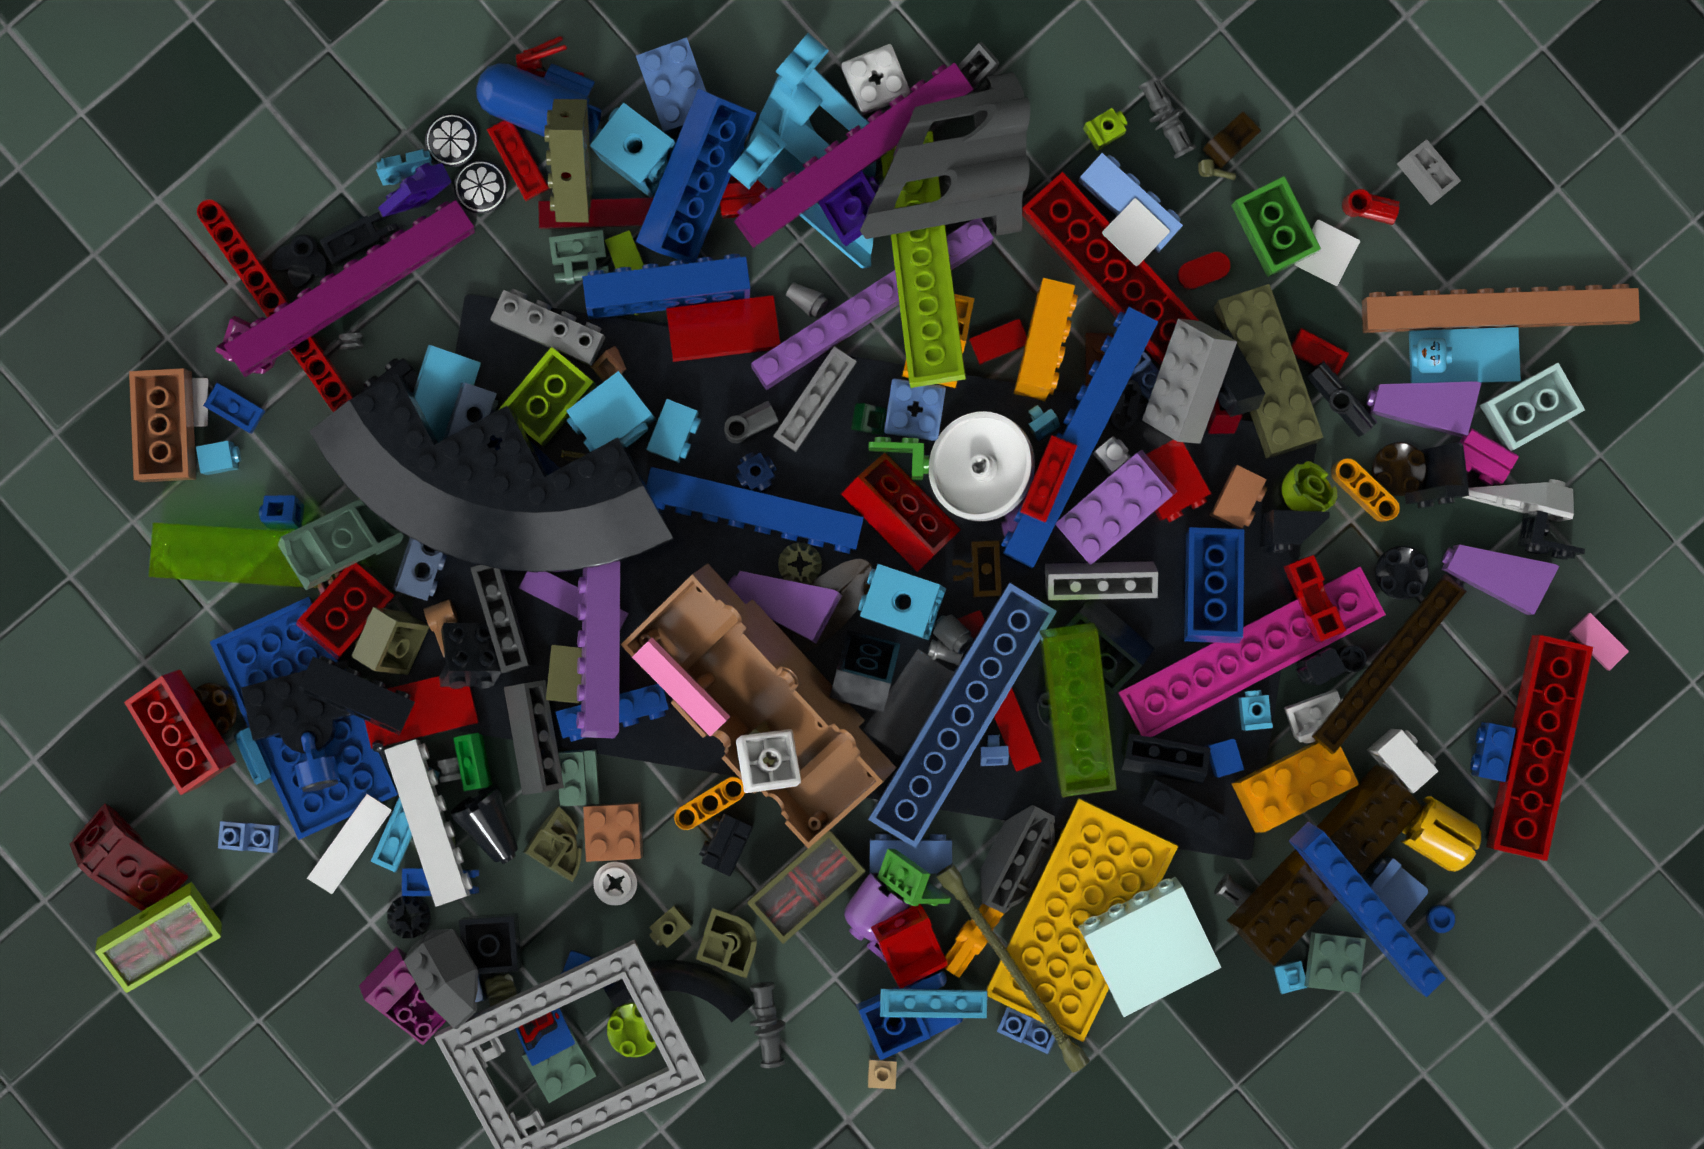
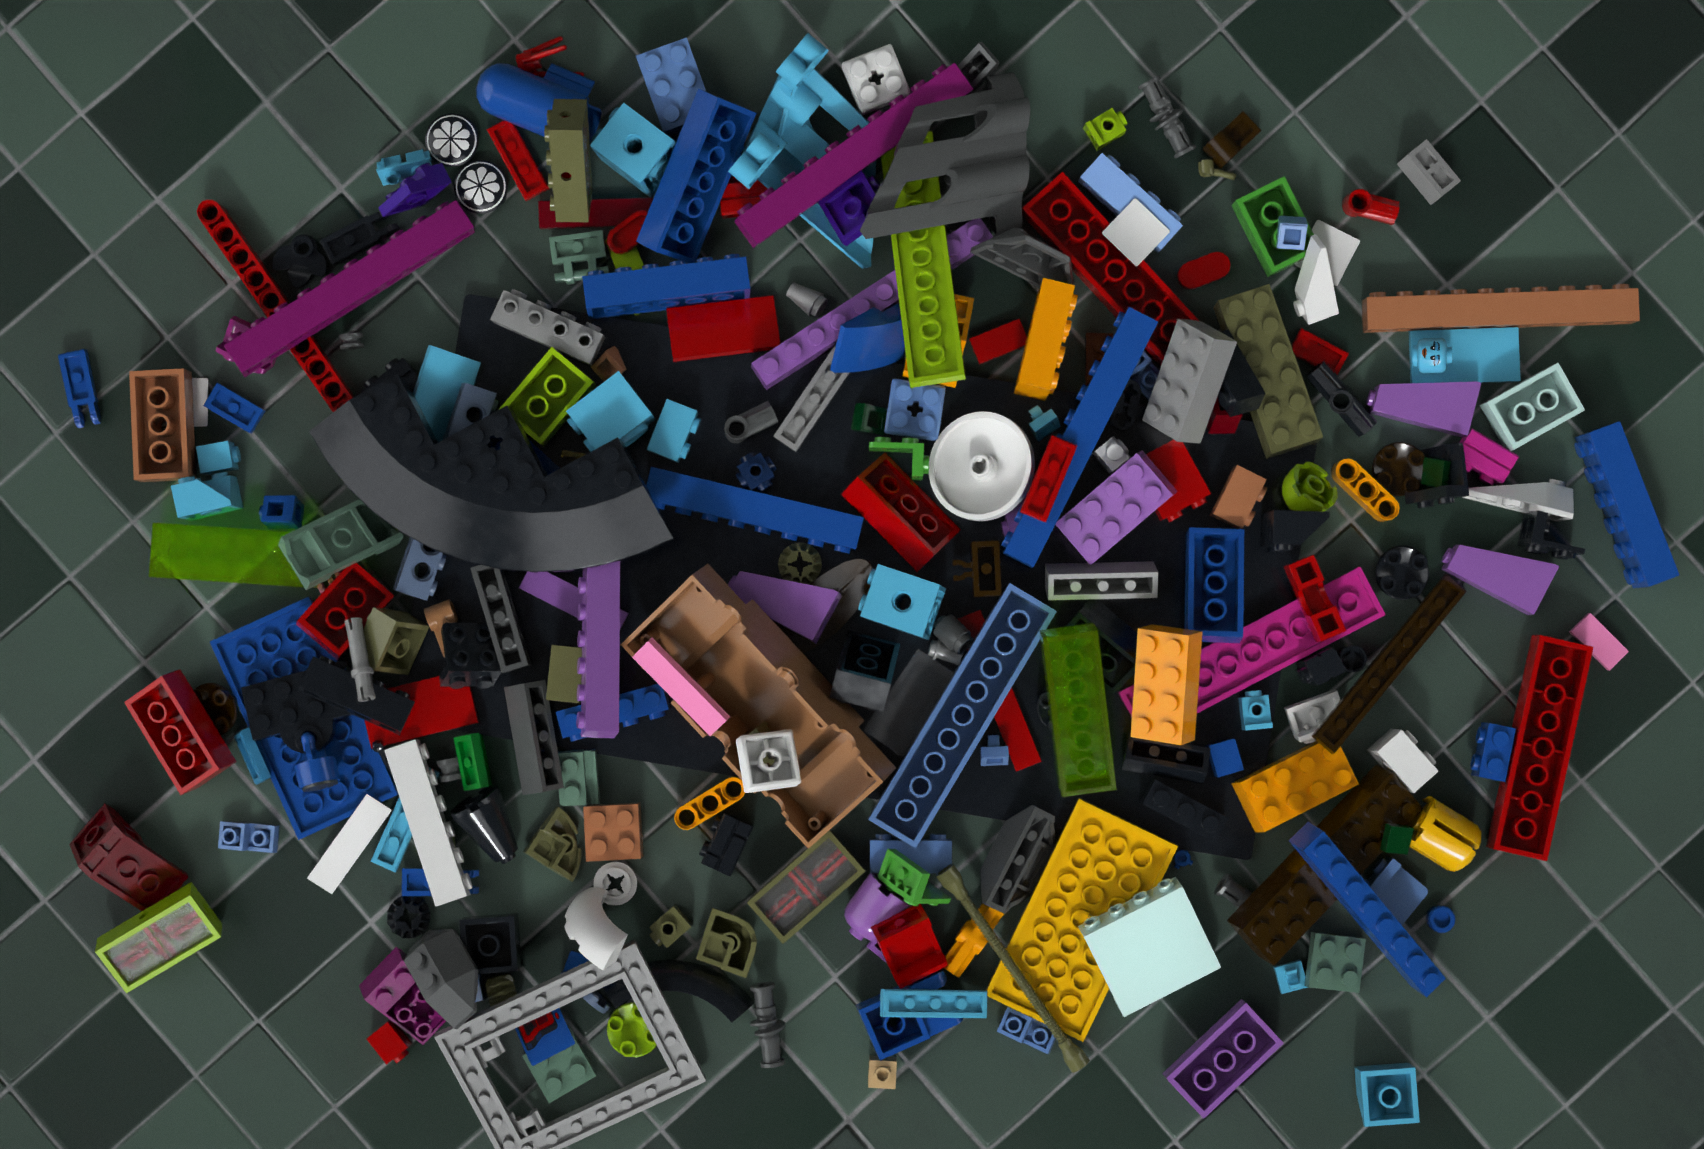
none -> blue hinge [58,349,101,428]
none -> medium azure slope [171,472,244,521]
none -> light grey pin [344,617,376,702]
none -> red brick [366,1020,412,1065]
none -> white brick [564,887,628,970]
none -> sand blue tile [583,991,611,1014]
none -> red tile [607,210,648,255]
none -> blue slope [830,303,905,373]
none -> dark grey wedge [970,227,1074,287]
none -> light orange brick [1131,624,1202,745]
none -> medium lavender brick [1162,999,1284,1119]
none -> blue piece [1173,849,1193,869]
none -> medium blue slope [1276,216,1308,250]
none -> white slope [1293,234,1339,325]
none -> medium azure slope [1354,1063,1420,1127]
none -> dark green tile [1380,823,1414,855]
none -> dark green tile [1421,457,1451,487]
none -> blue brick [1574,421,1679,588]

